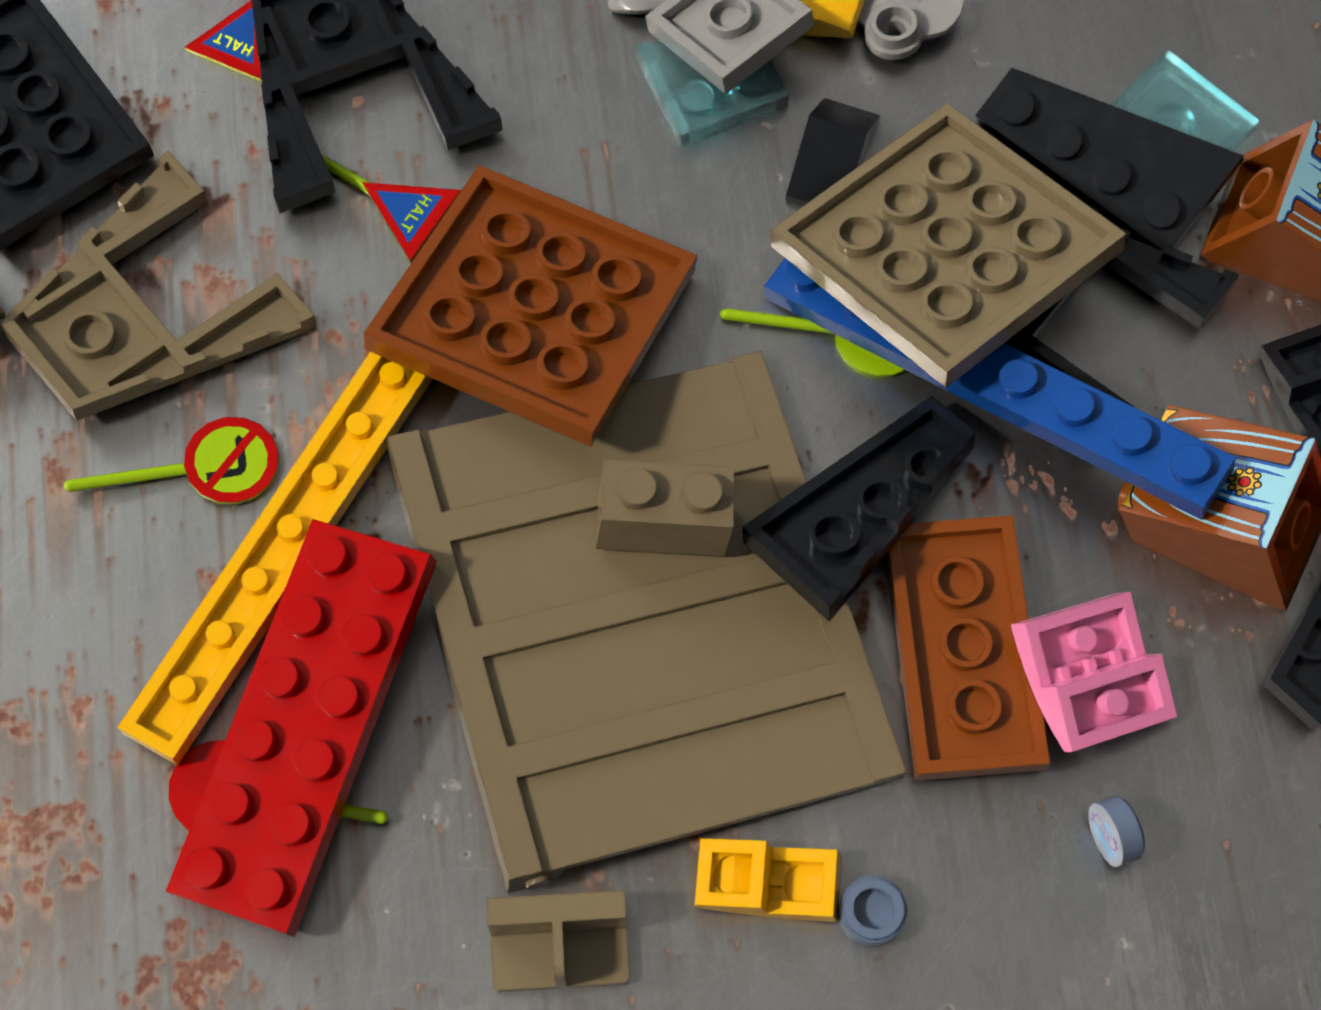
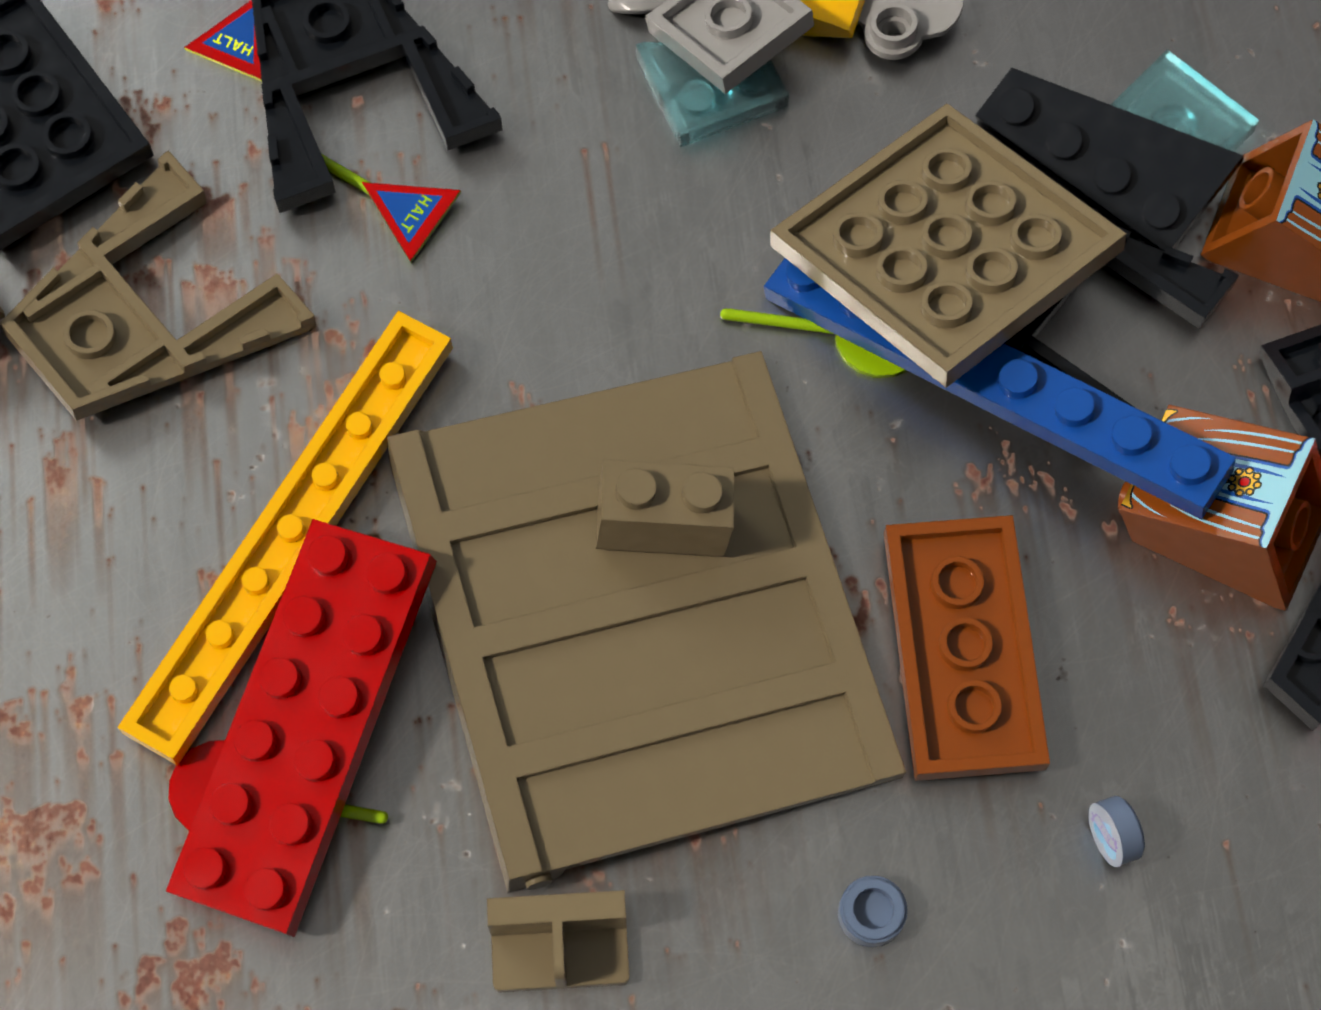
piece [64,417,279,505] -> none
dark orange plate [363,165,698,447] -> none
yellow slope [695,838,842,922] -> none
black wing [742,396,976,622] -> none
black slope [785,98,880,206] -> none
bright pink slope [1011,591,1177,752] -> none

